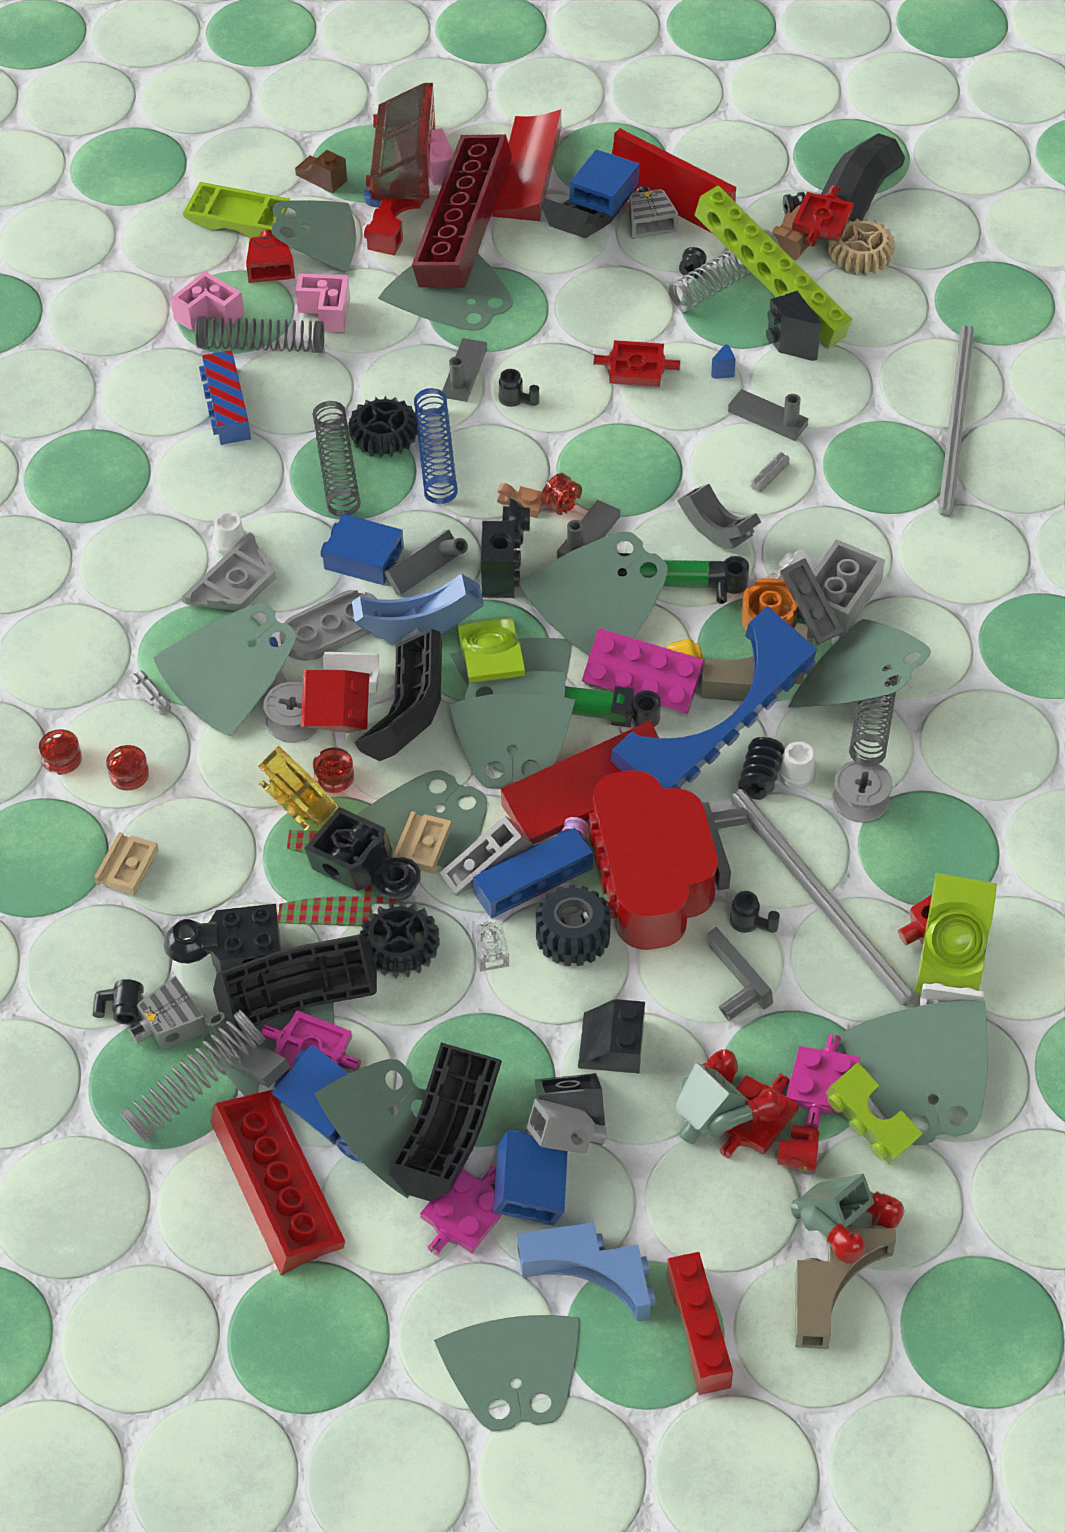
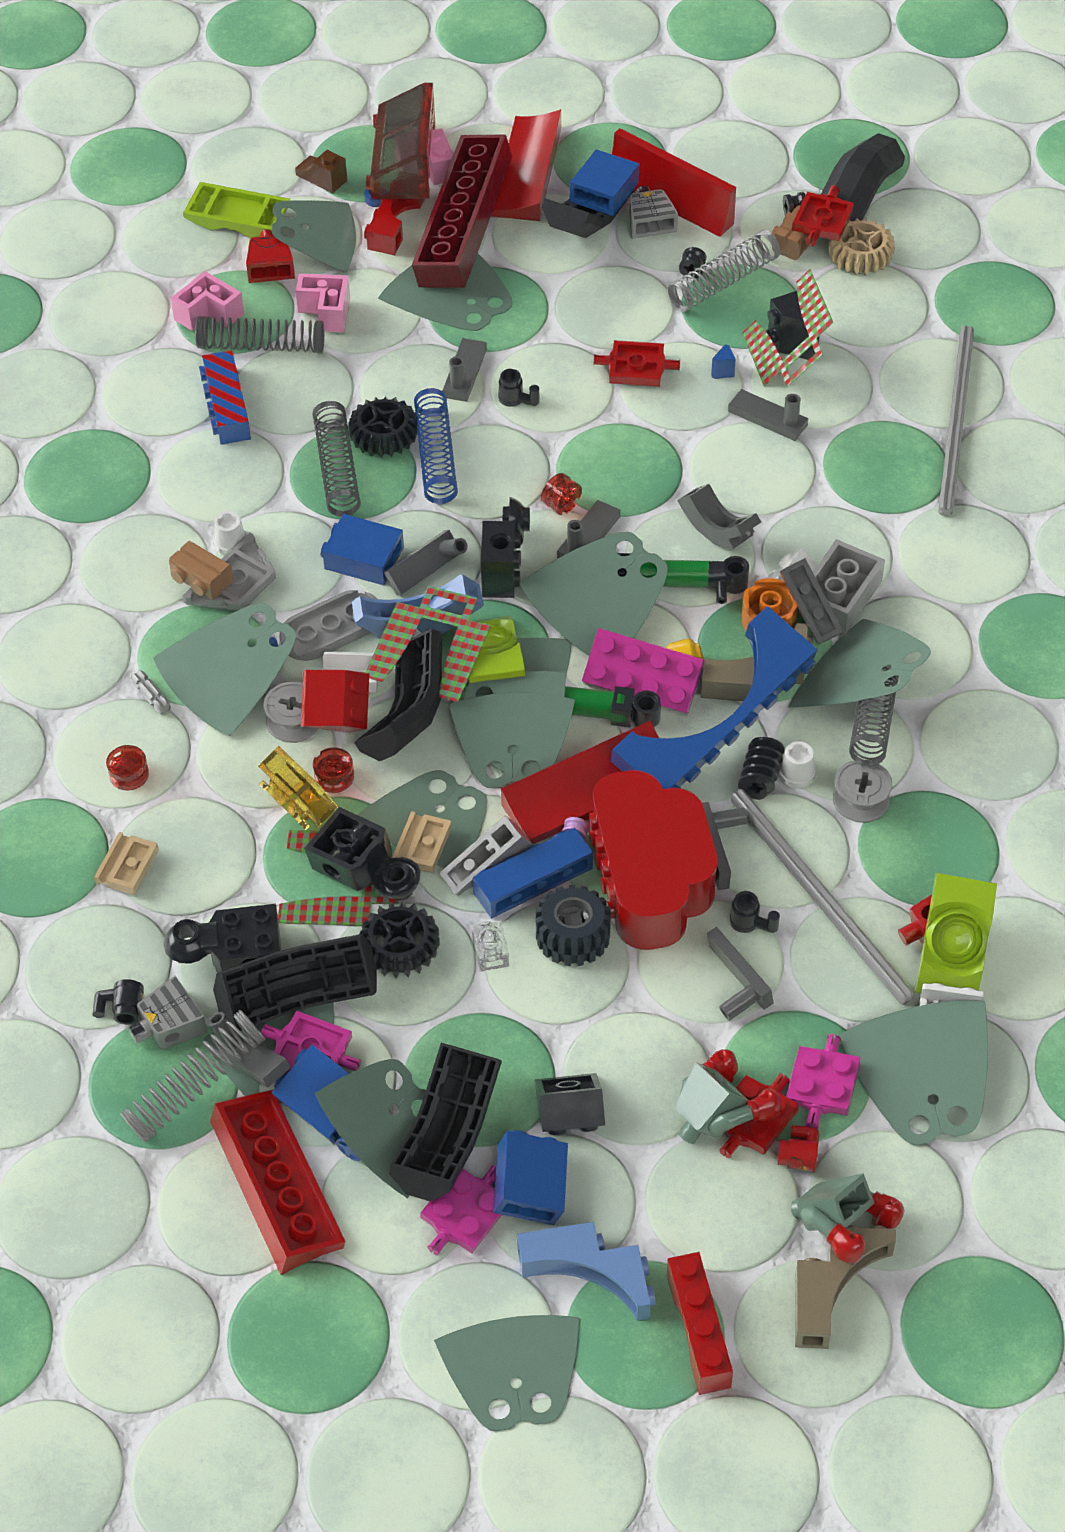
clear red wheel [39,729,82,775] -> none
nougat plate [497,483,546,518] -> none
light grey torso [527,1098,607,1154] -> none
black slope [578,999,645,1074] -> none
lime brick [695,185,853,349] -> none
light grey axle [751,452,790,492] -> none
lime arch [825,1062,923,1164] -> none
none -> medium nougat brick [169,541,234,600]
none -> piece [365,586,491,702]
none -> piece [742,269,834,387]

